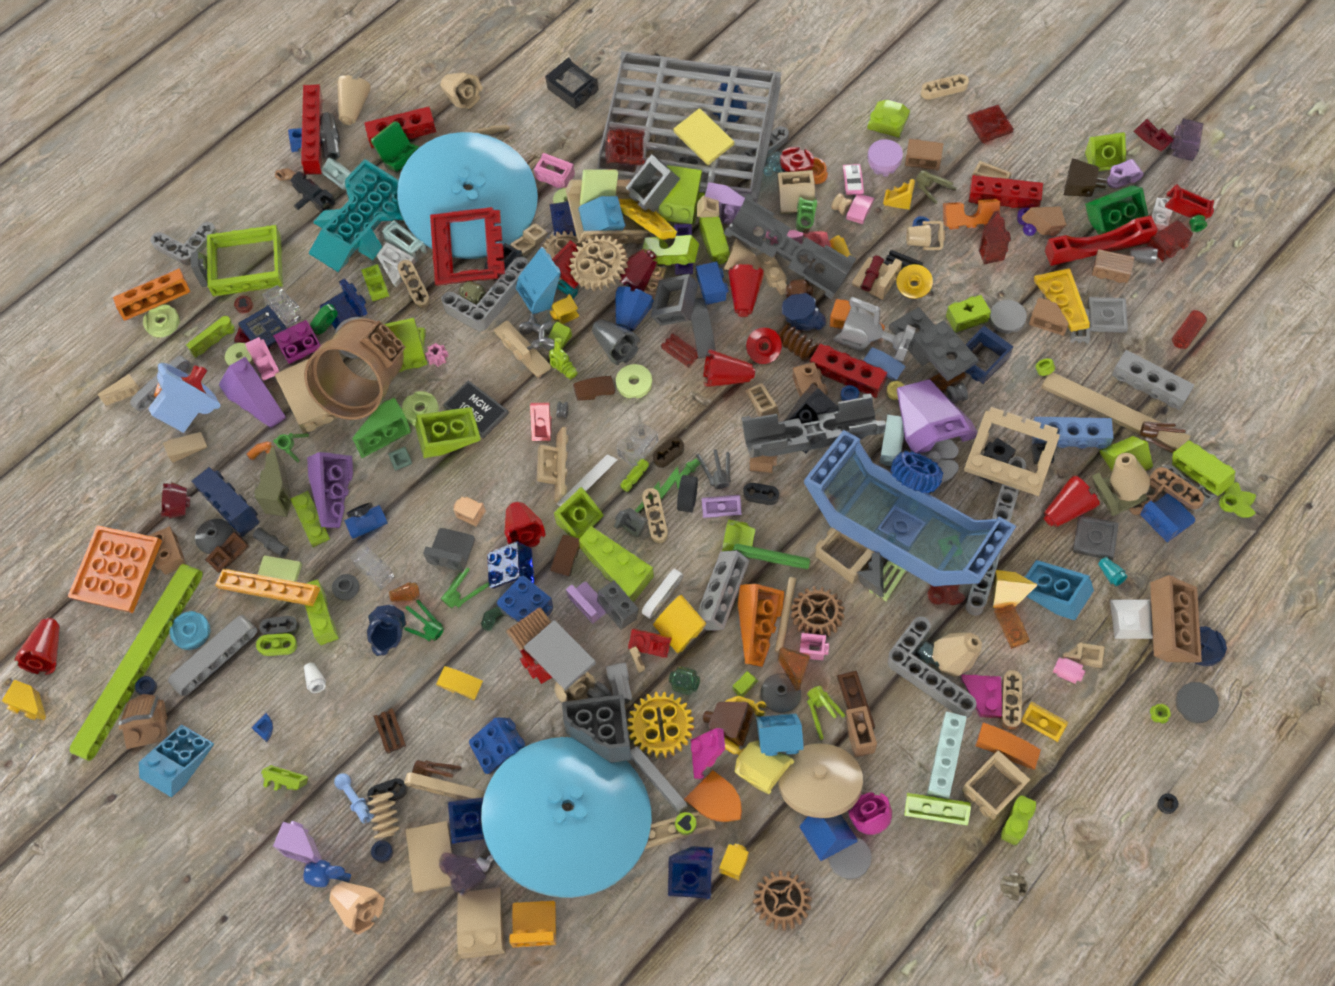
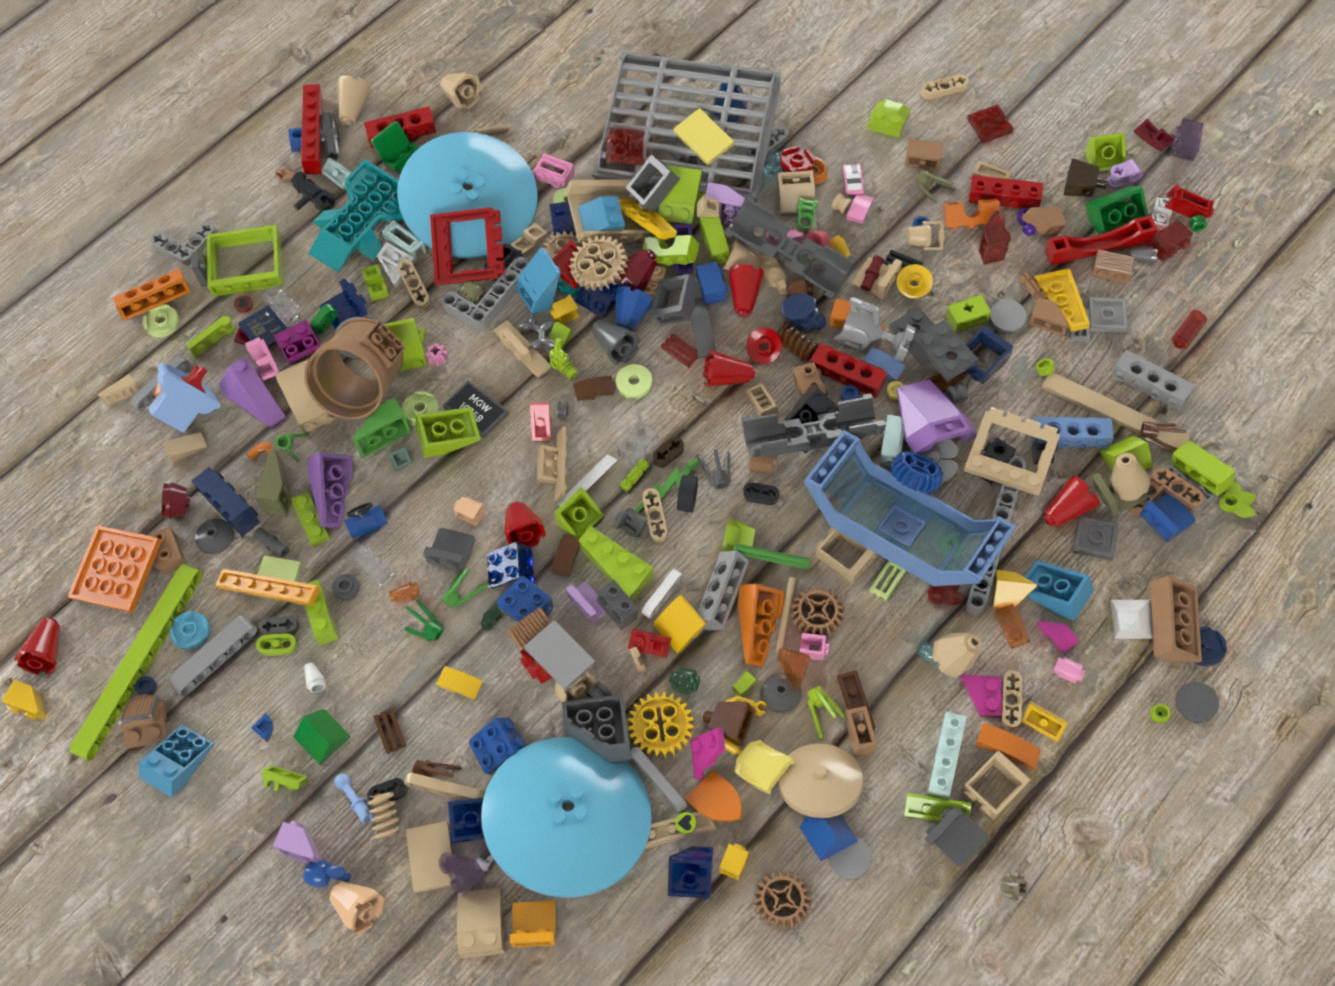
reddish brown slope [205,532,250,573] -> none
yellowish green piece [225,343,254,366] -> none
dark blue piece [367,604,407,656] -> none
dark blue tile [371,840,393,863] -> none
black window [545,57,599,109] -> none
yellowish green tile [580,170,618,205] -> none
light grey piece [606,662,633,704] -> none
lavender slope [702,495,742,518] -> none
dark azure slope [756,713,804,756] -> none
dark pink cylinder [848,792,893,835] -> none
dark grey slope [857,553,884,597] -> none
lavender piece [867,139,903,177] -> none
yellow slope [883,179,915,210] -> none
light grey beam [887,617,976,718] -> none
lime brick [1001,795,1036,846] -> none
tan slope [1063,642,1105,668] -> none
teal cone [1098,557,1128,586] -> none
black bush [1157,793,1179,814] -> none
none -> green slope [293,709,351,765]
none -> clear blue bracket [574,274,623,318]
none -> dark grey bracket [925,806,988,866]
none -> medium nougat axle [1020,272,1047,301]
none -> dark pink slope [1036,621,1079,653]

